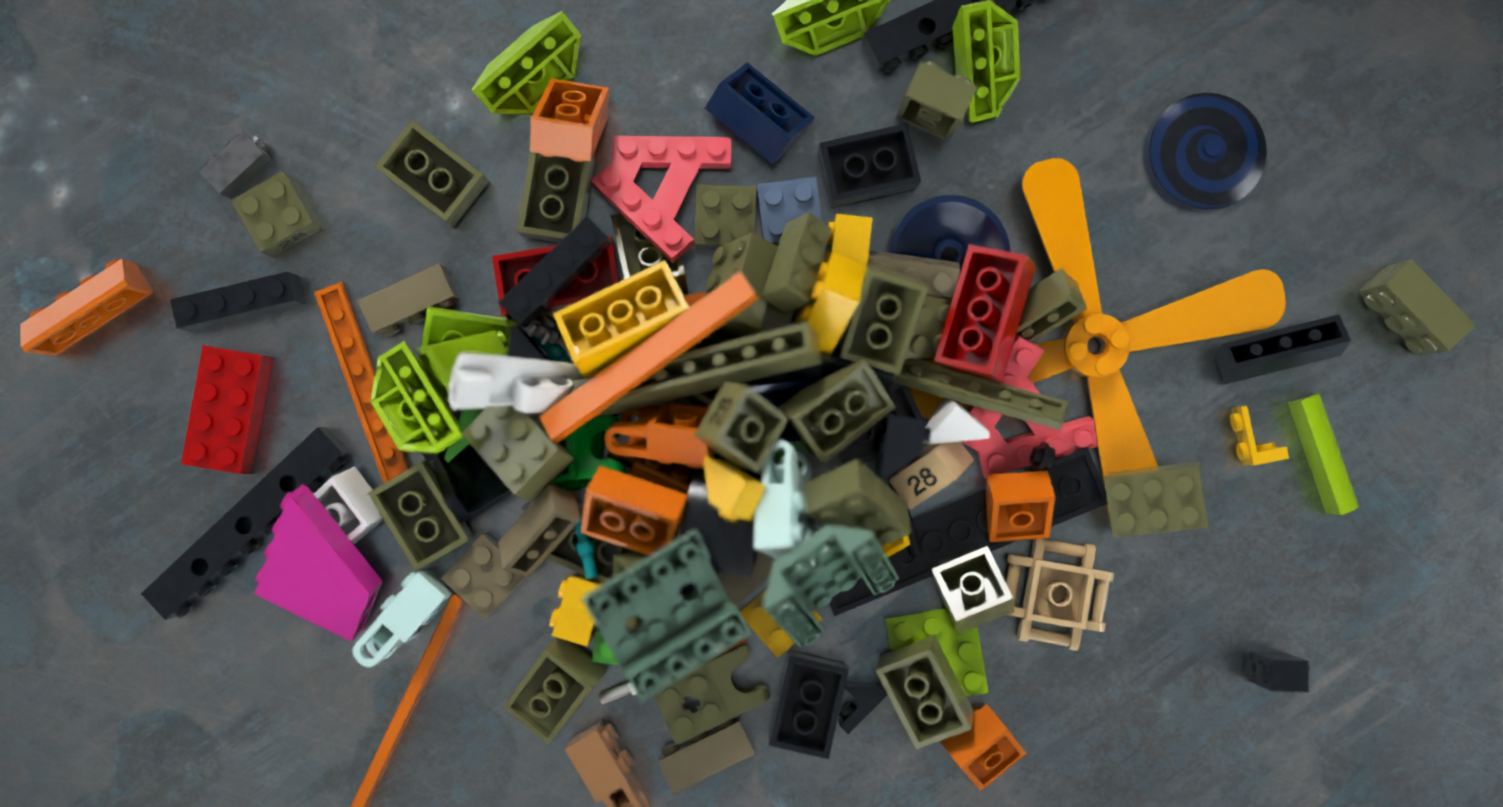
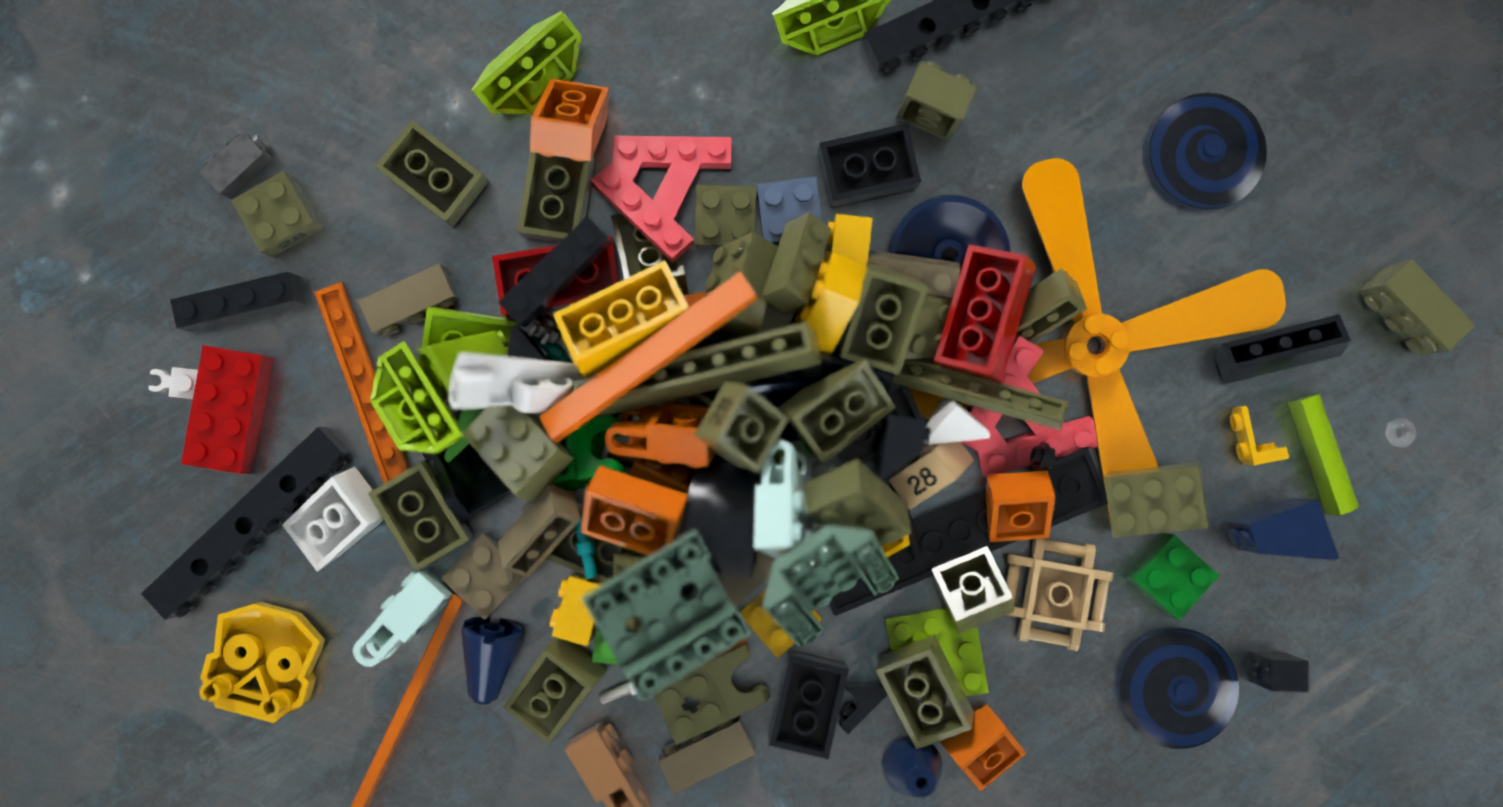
orange slope [21,259,154,356] -> none
dark pink slope [255,484,382,642] -> none
yellow slope [703,455,766,521] -> none
dark blue slope [705,62,815,164] -> none
lime wedge [953,0,1021,123] -> none
none -> white plate [148,367,198,399]
none -> yellow brick [199,602,325,723]
none -> dark blue cone [461,617,522,705]
none -> dark blue cone [883,736,943,798]
none -> dish [1116,627,1239,749]
none -> green brick [1125,533,1220,621]
none -> dark blue slope [1228,498,1339,560]
none -> clear plate [1384,418,1417,448]

